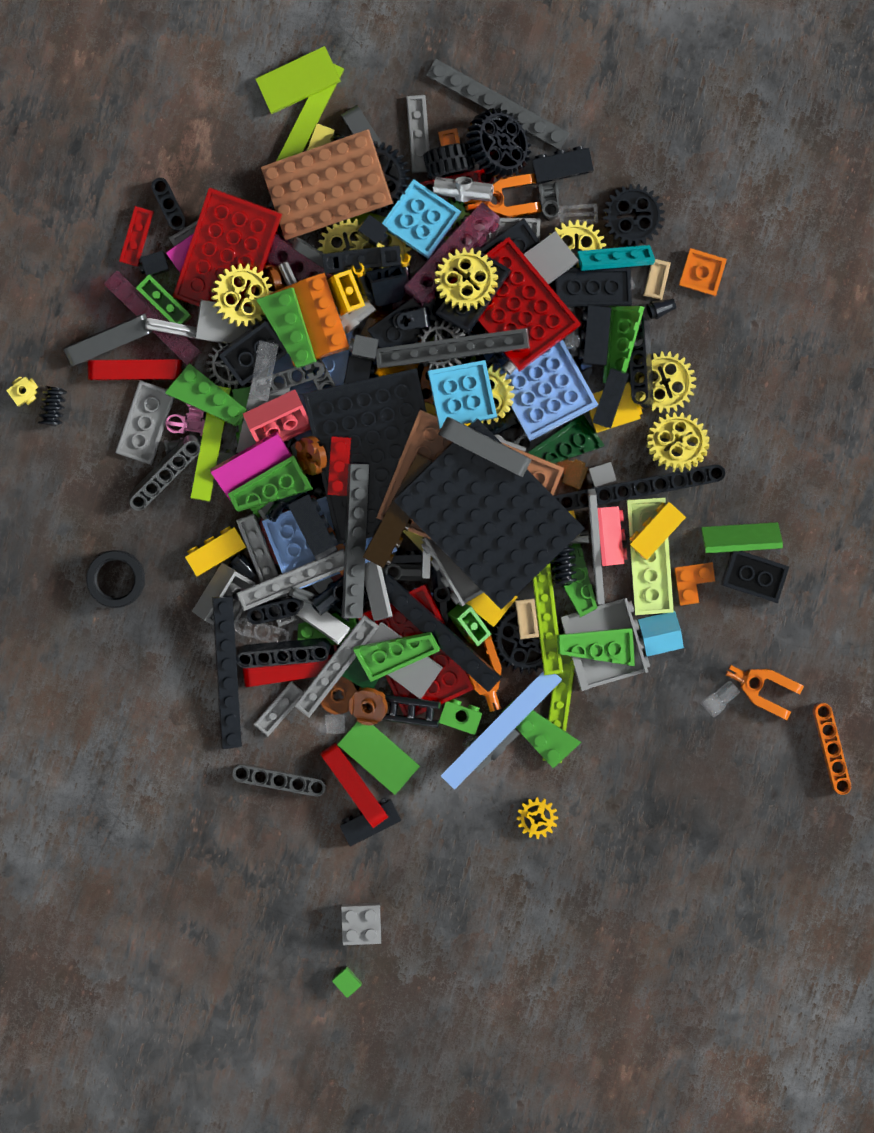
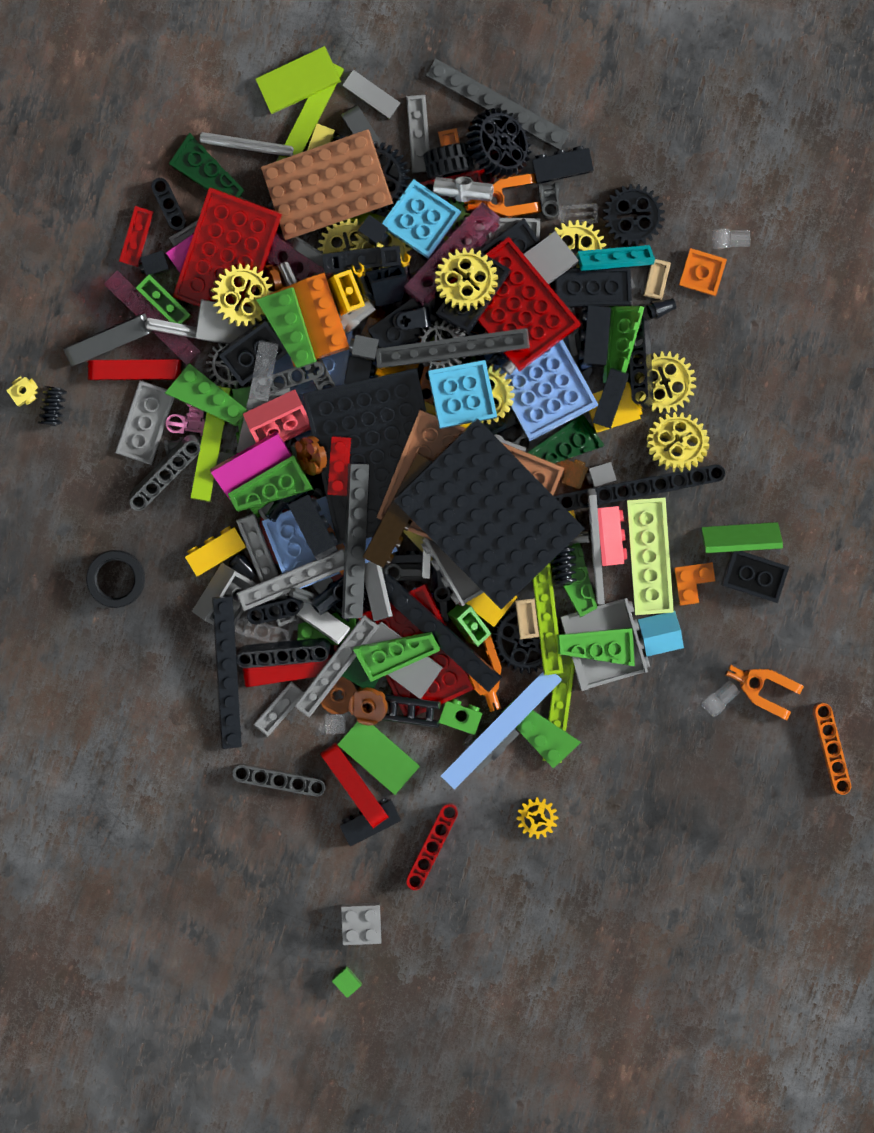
dark grey beam [438,416,532,477] -> none
clear plate [565,331,580,351] -> none
yellow brick [629,502,686,560] -> none
none -> dark green wing [169,133,244,198]
none -> light grey axle [199,132,294,157]
none -> light grey tile [342,70,400,119]
none -> red beam [406,803,458,890]
none -> clear piece [712,229,751,250]

